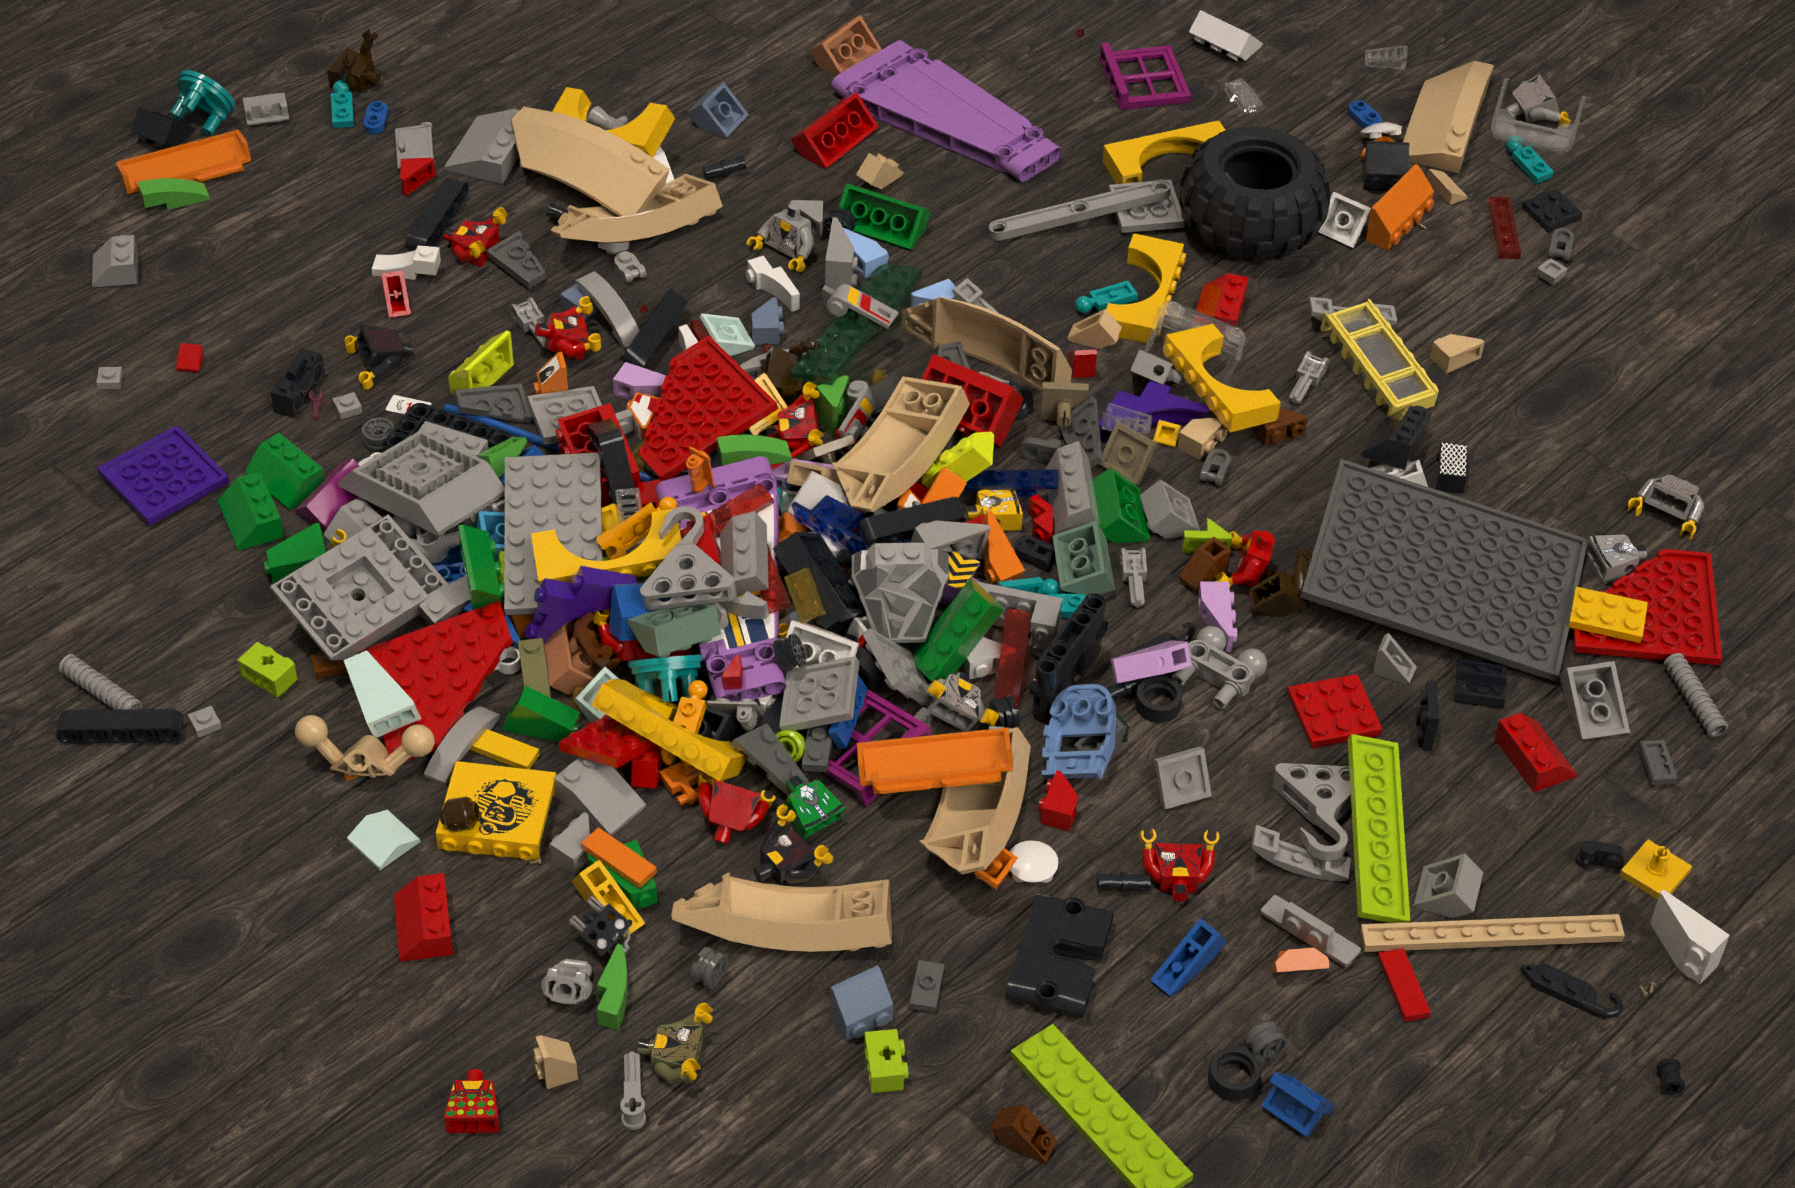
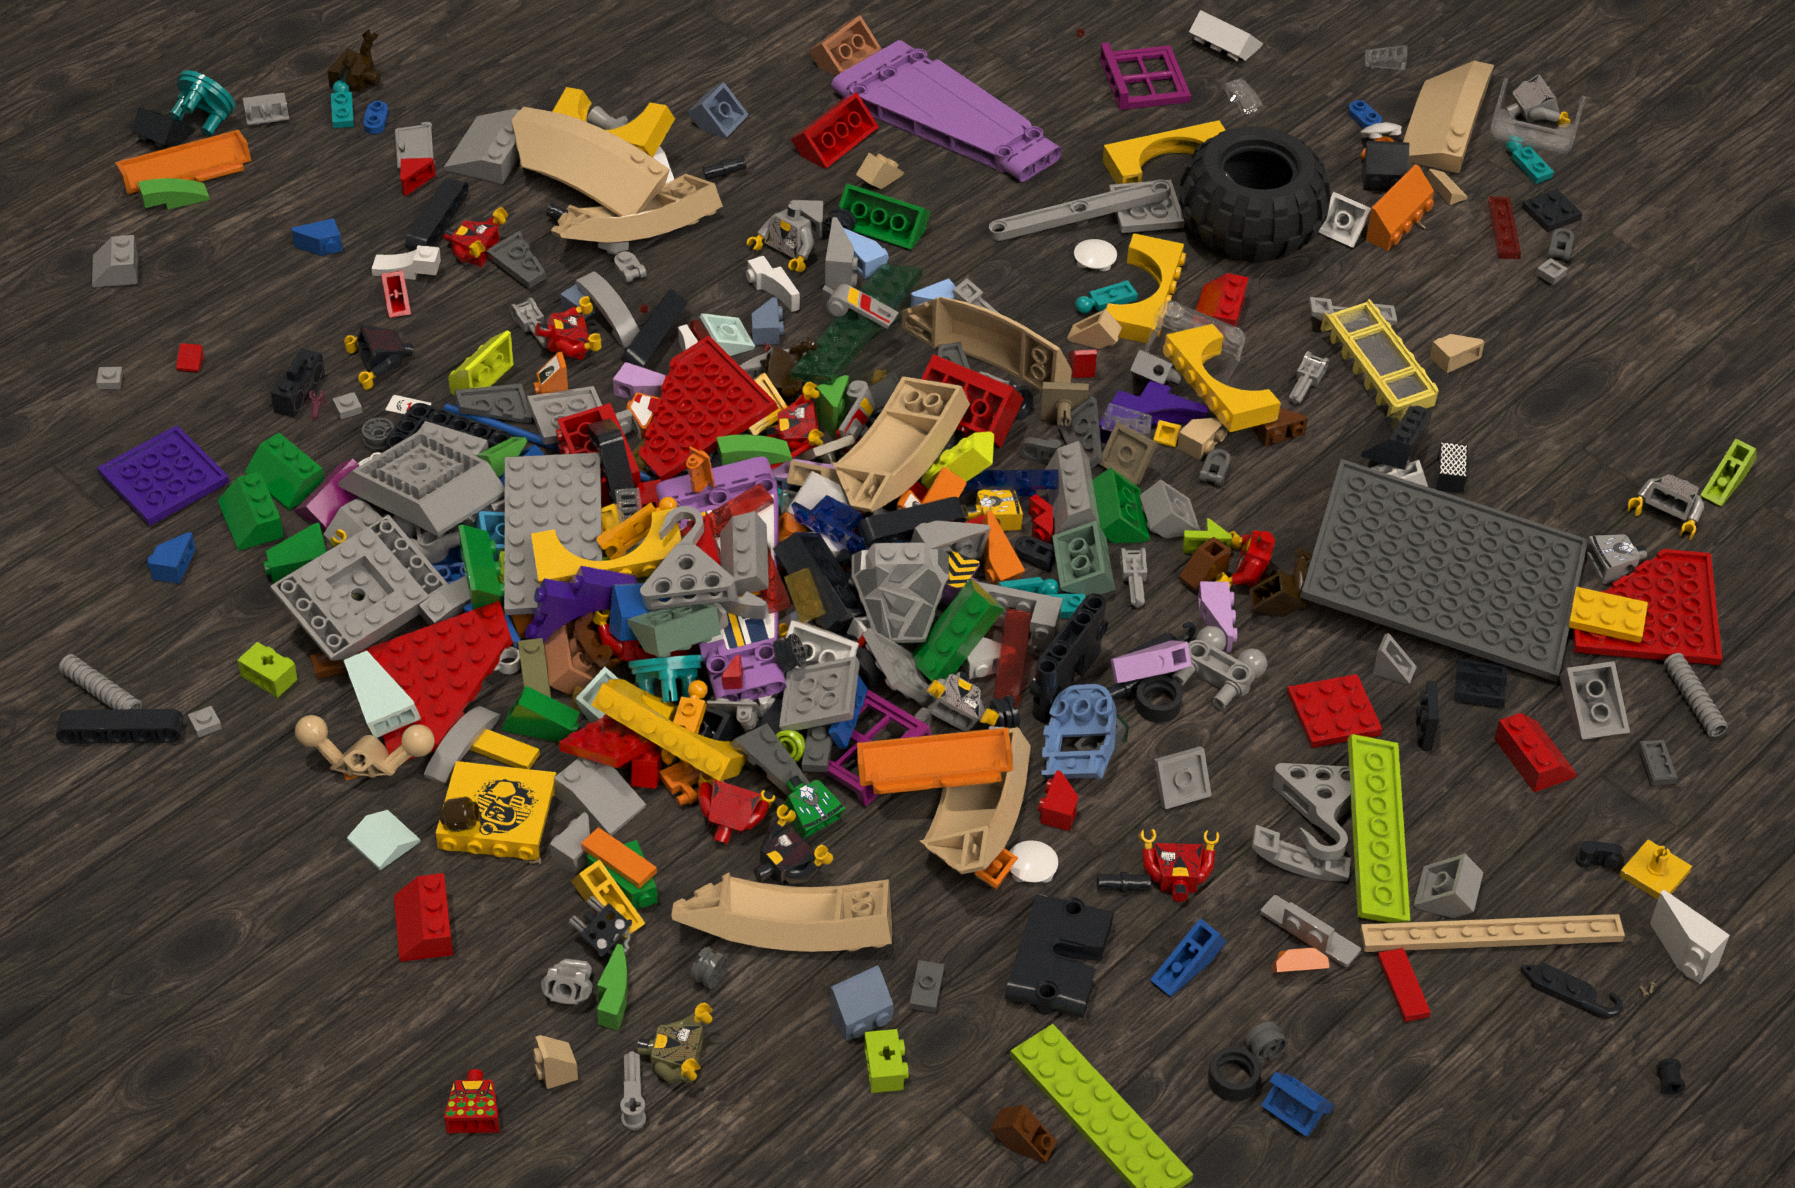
none -> blue slope [147,532,196,584]
none -> blue slope [291,218,343,256]
none -> white dish [1074,239,1117,271]
none -> lime slope [1700,439,1757,507]

